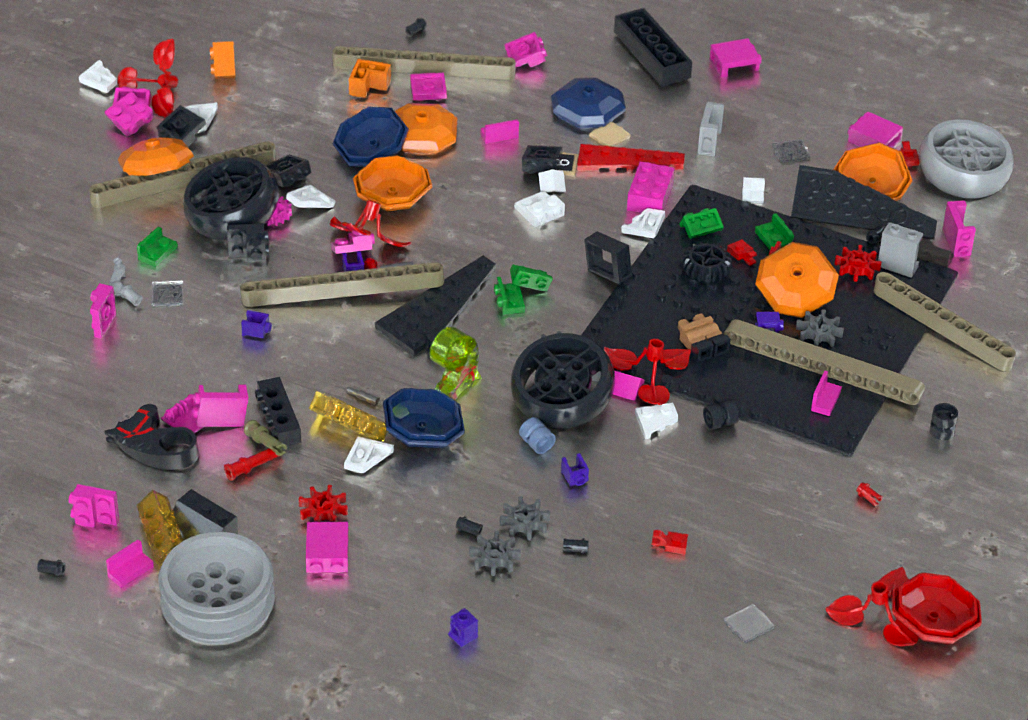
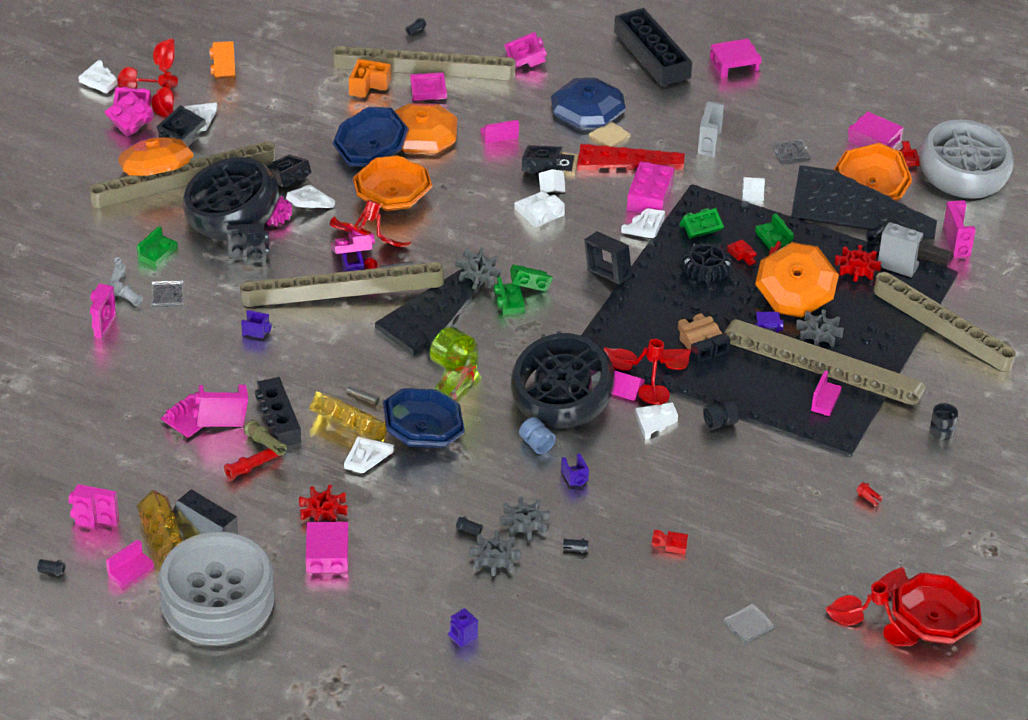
black animal [104,404,199,470] -> none
none -> dark grey gear [455,247,502,289]

